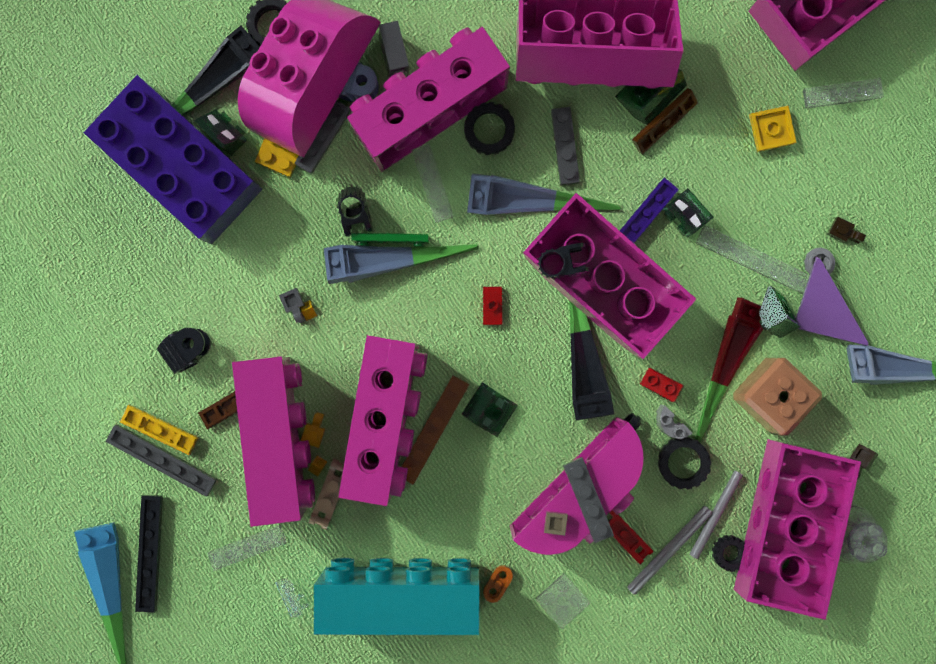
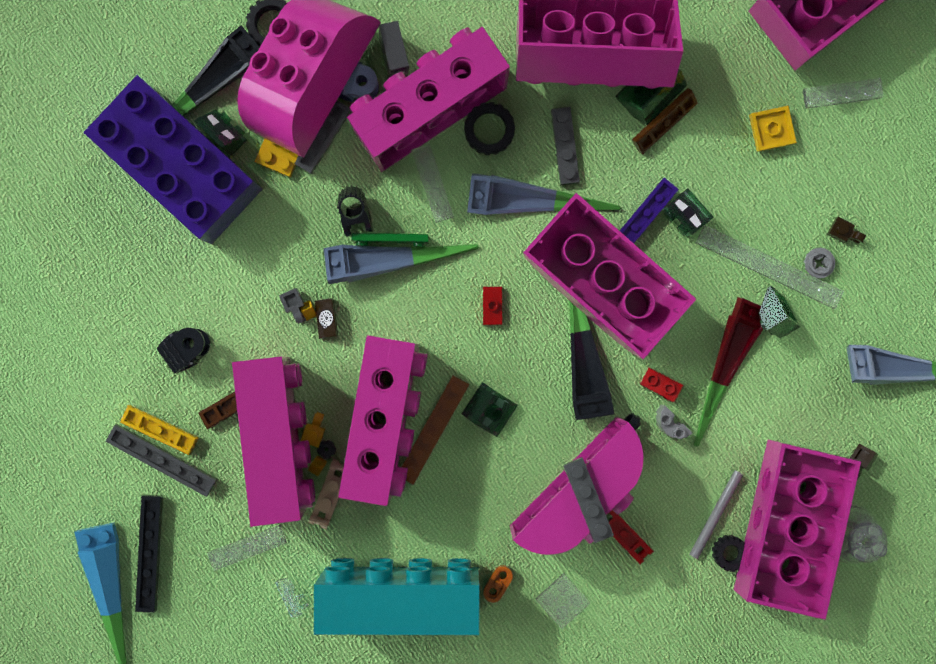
black piece [537,243,590,280] -> none
dark tan plate [544,511,568,536] -> none
light grey axle [627,506,712,595] -> none
black tyre [658,437,711,490] -> none
nougat plate [733,358,822,435] -> none
medium lavender tile [793,257,868,346] -> none
none -> dark brown slope [315,298,338,339]
none -> black plate [317,440,336,459]

